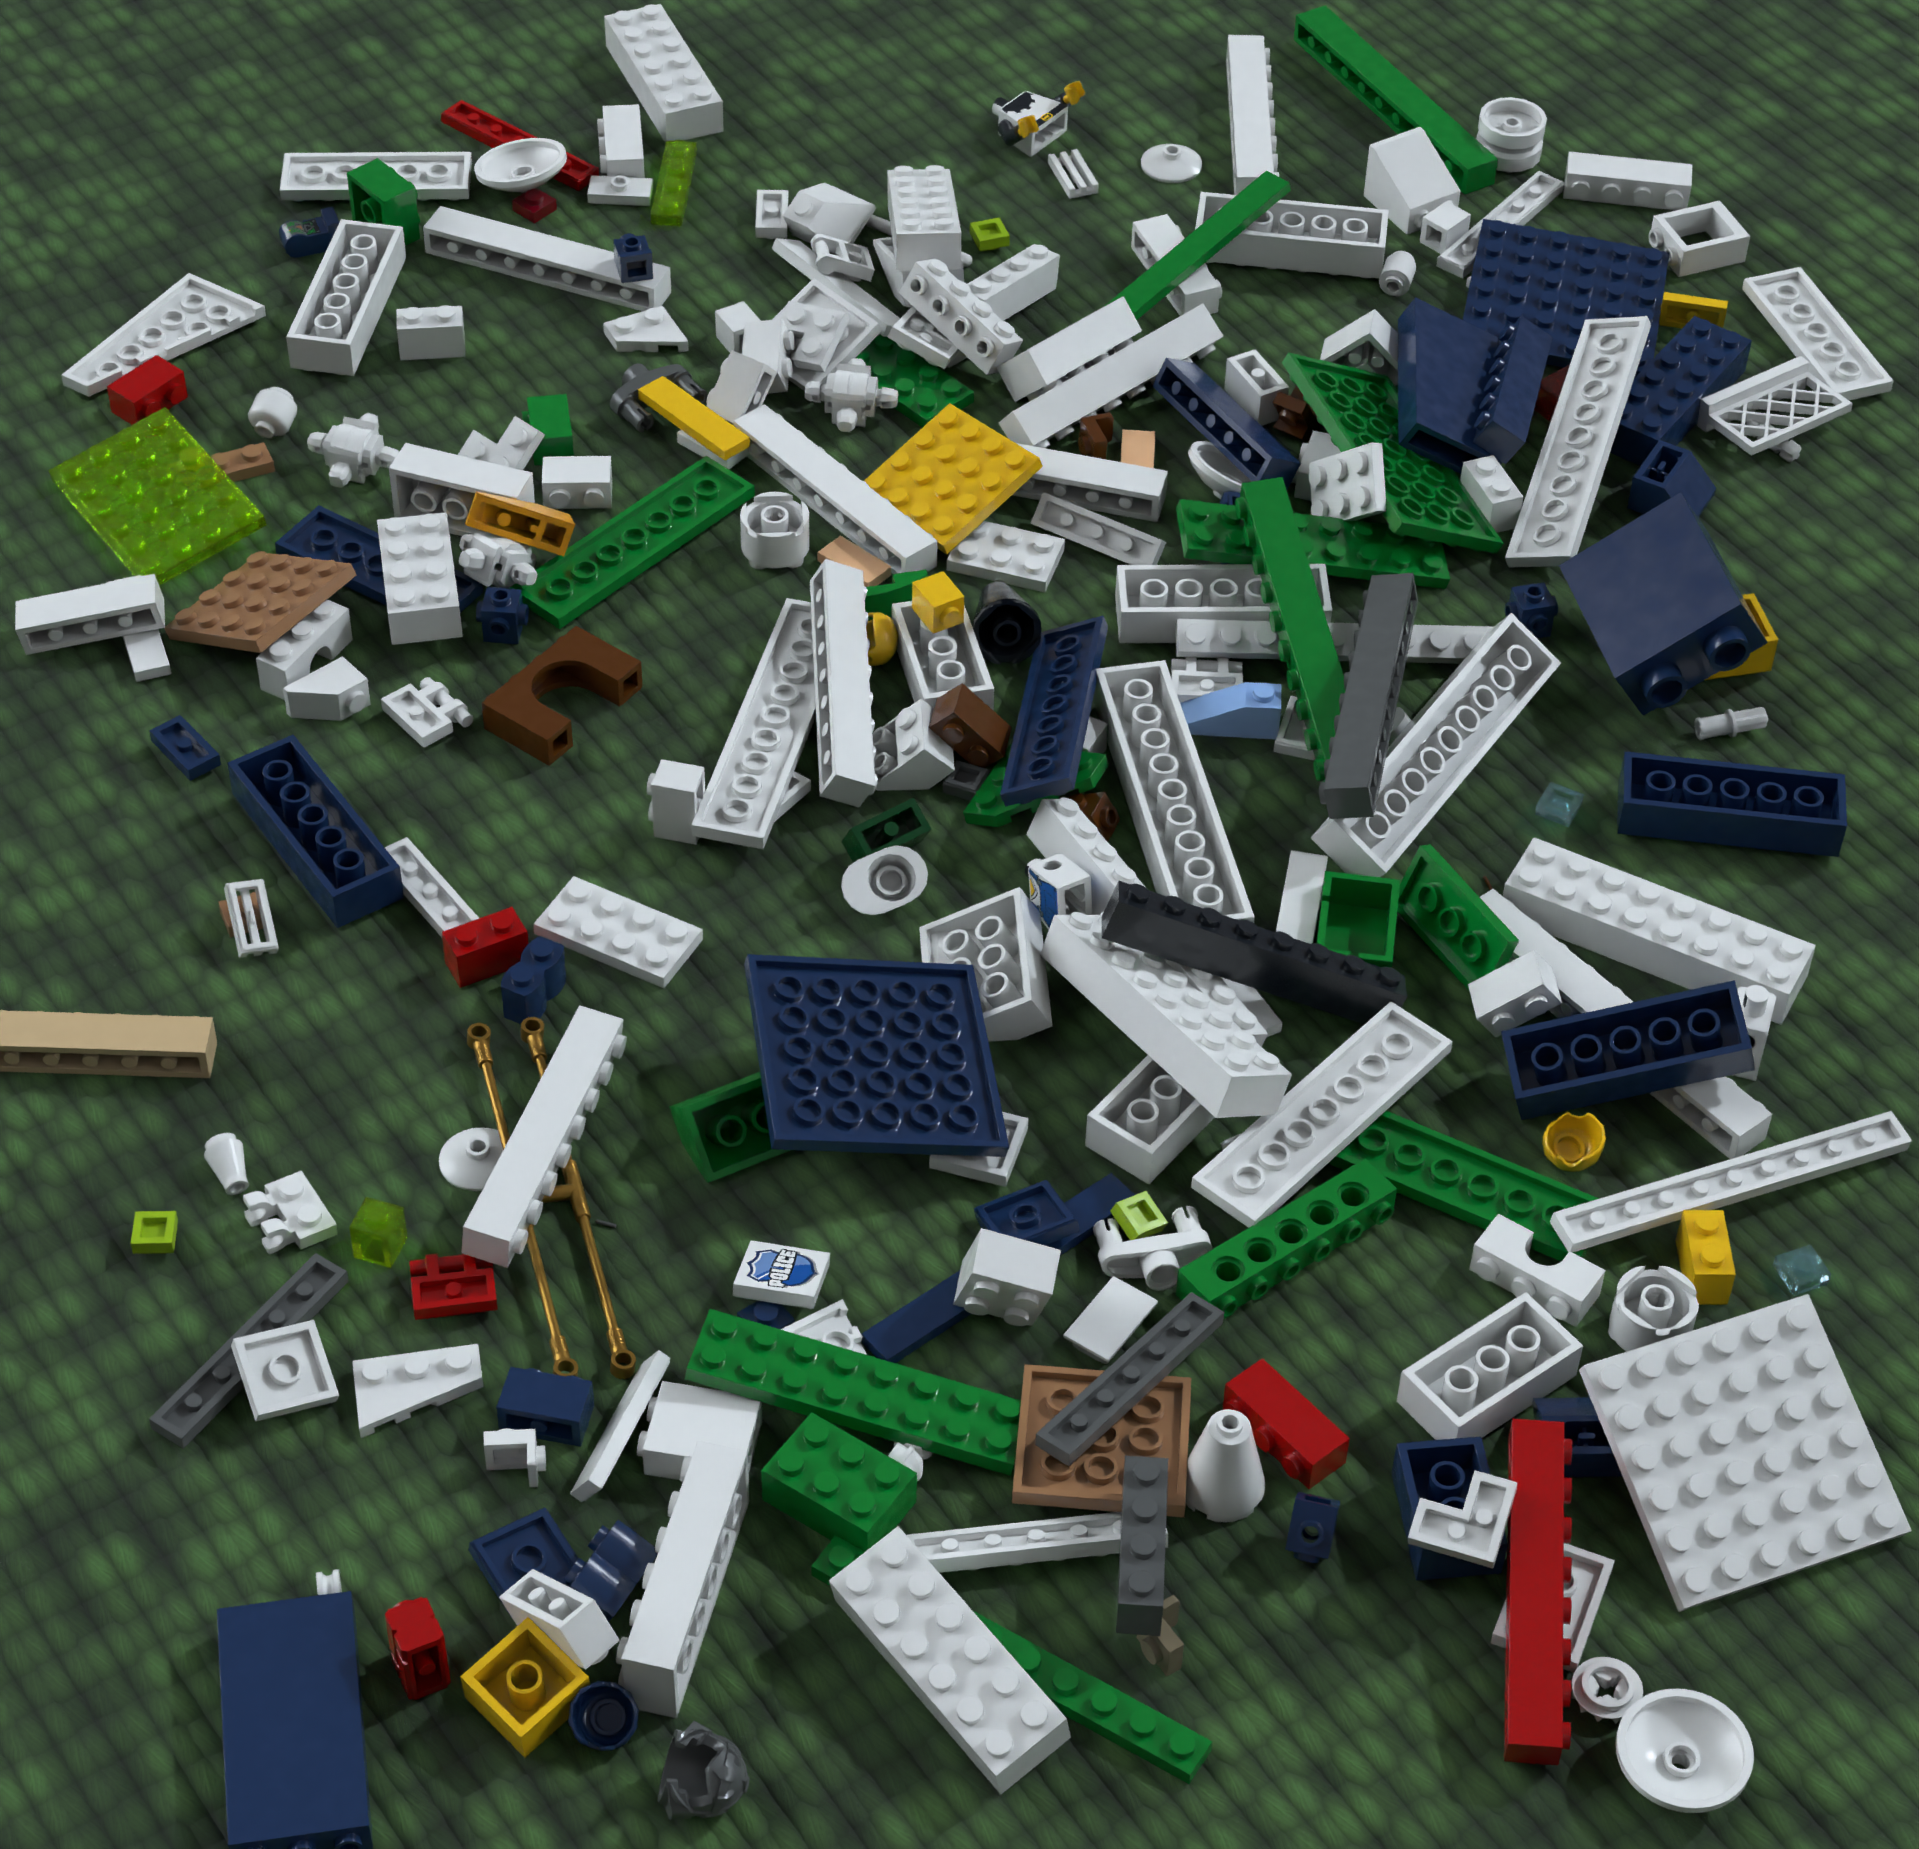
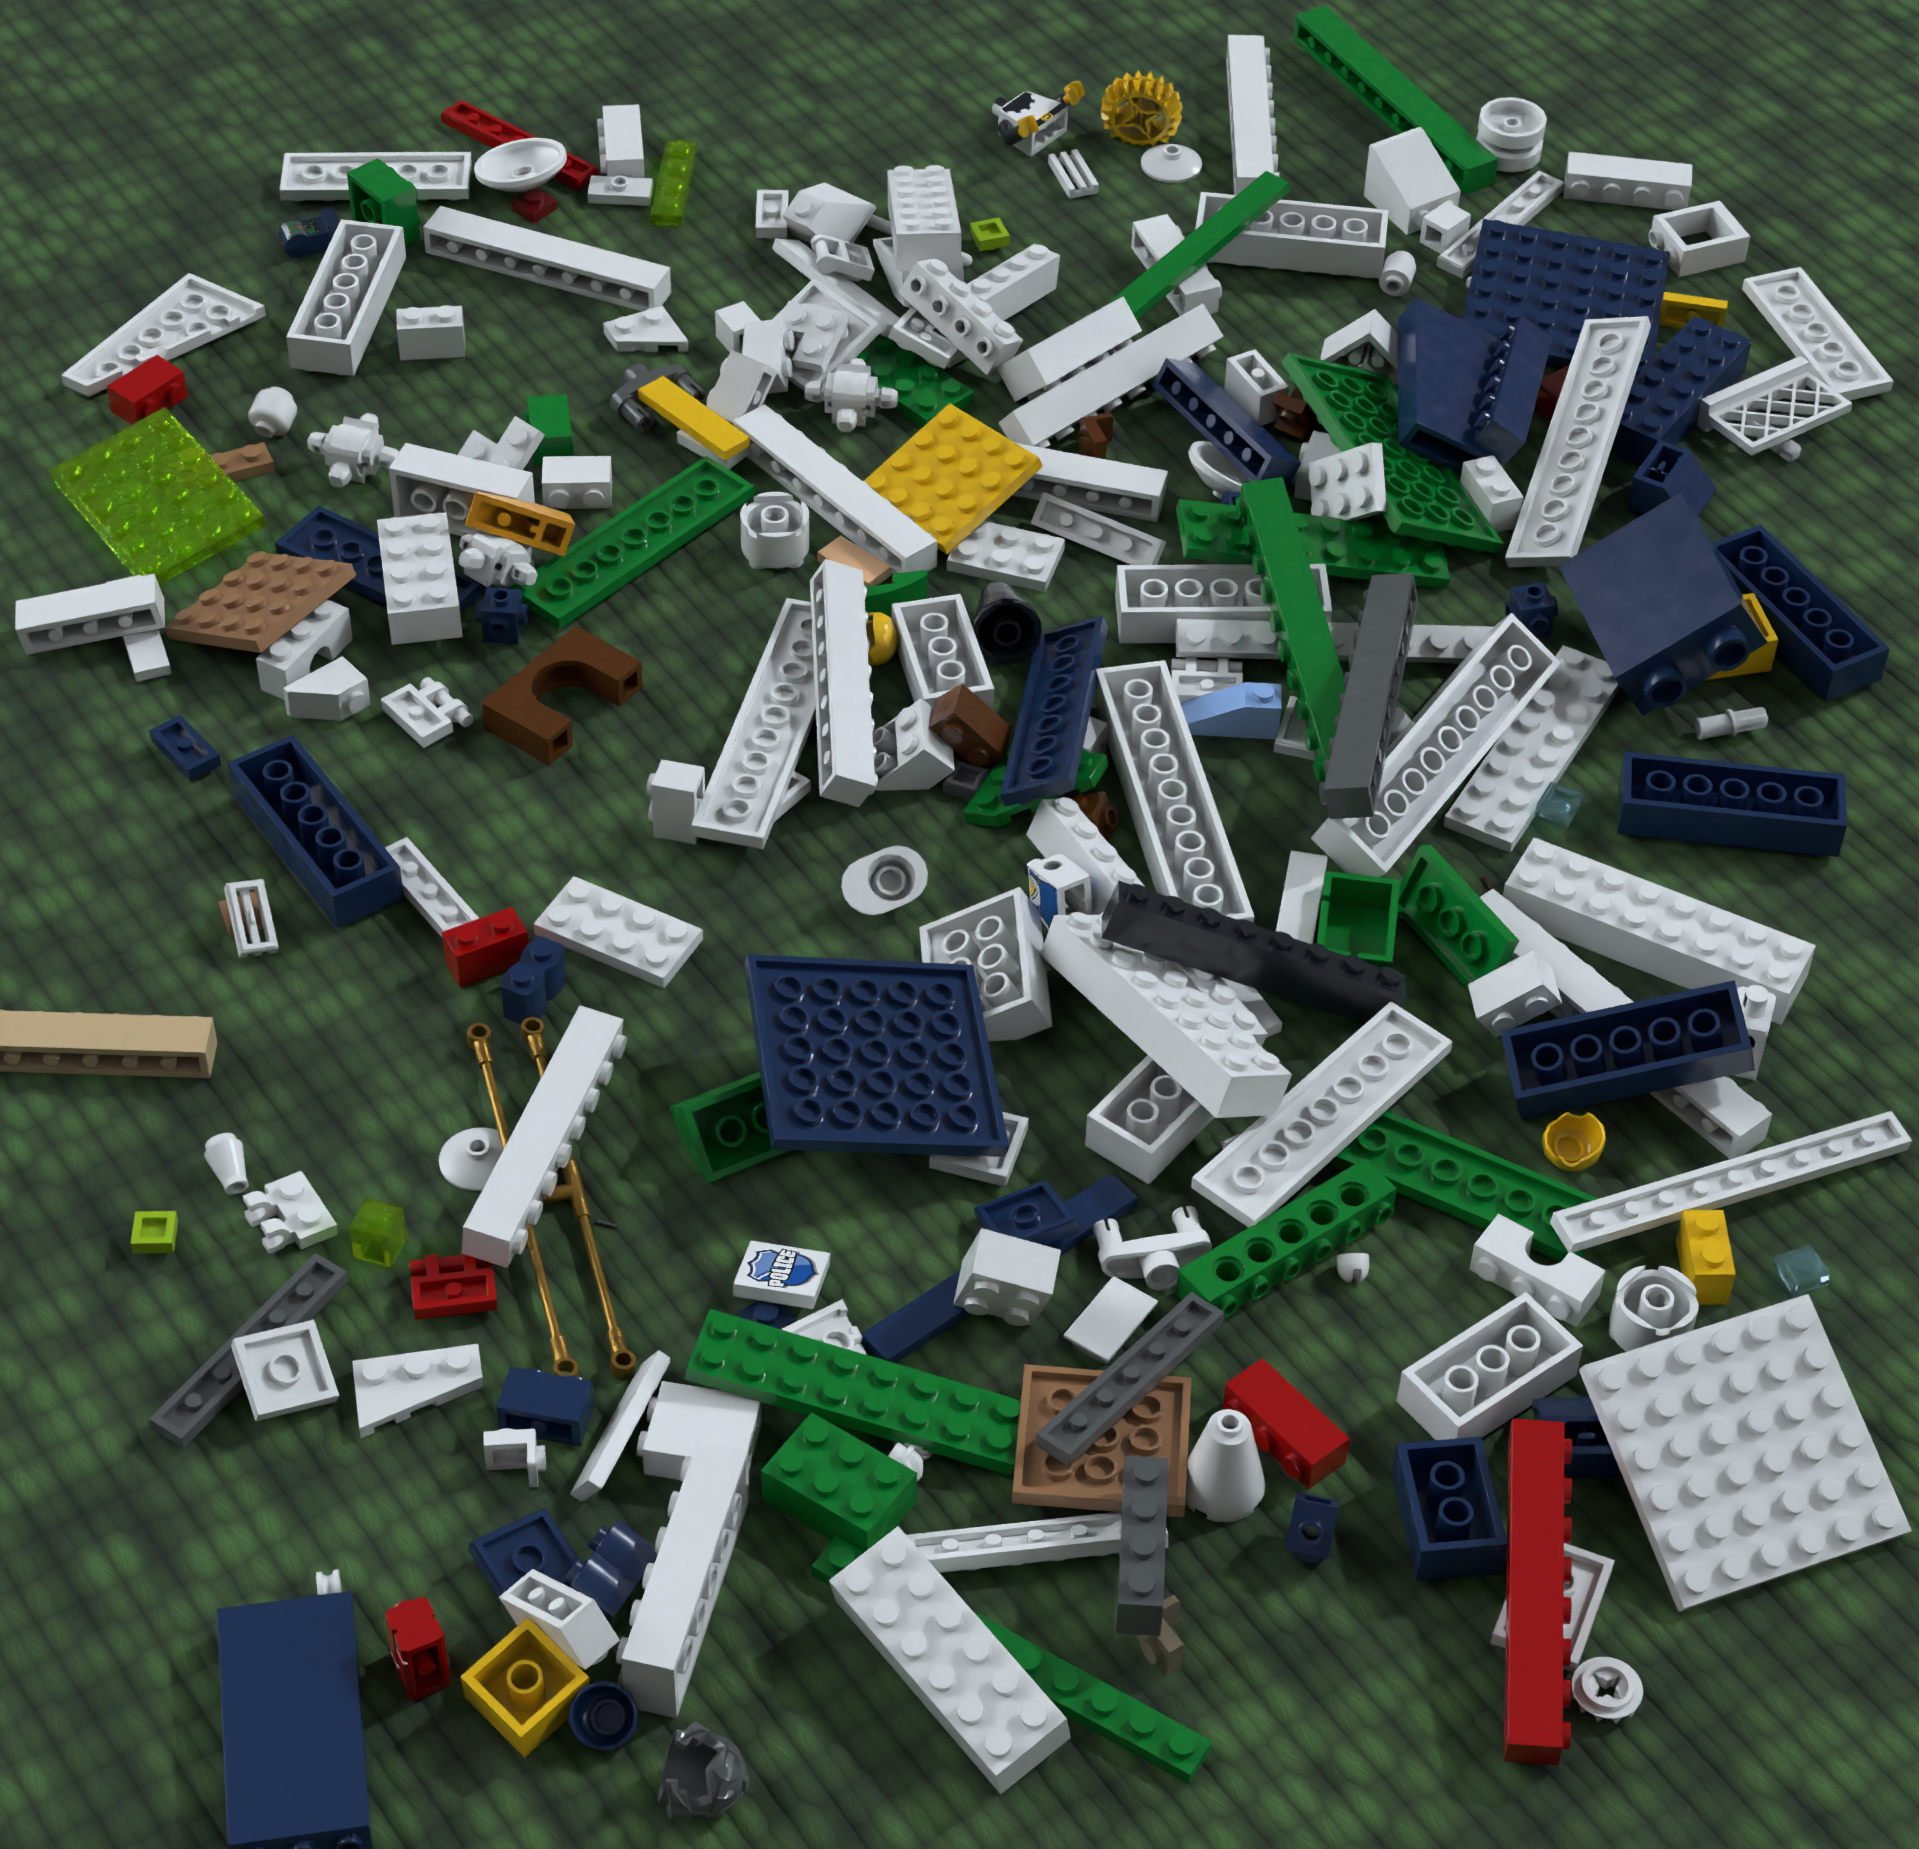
white brick [604,4,724,144] -> none
dark blue brick [613,233,653,283] -> none
dark green brick [841,797,932,863] -> none
yellow brick [912,571,964,634] -> none
lime plate [1110,1191,1168,1240] -> none
light nougat tile [1120,429,1156,468] -> none
white plate [1408,1470,1517,1568] -> none
white dish [1616,1689,1754,1813] -> none
none -> yellow gear [1100,70,1183,146]
none -> white hinge [1336,1253,1369,1283]
none -> white plate [1444,645,1621,853]
none -> dark blue brick [1714,524,1890,702]

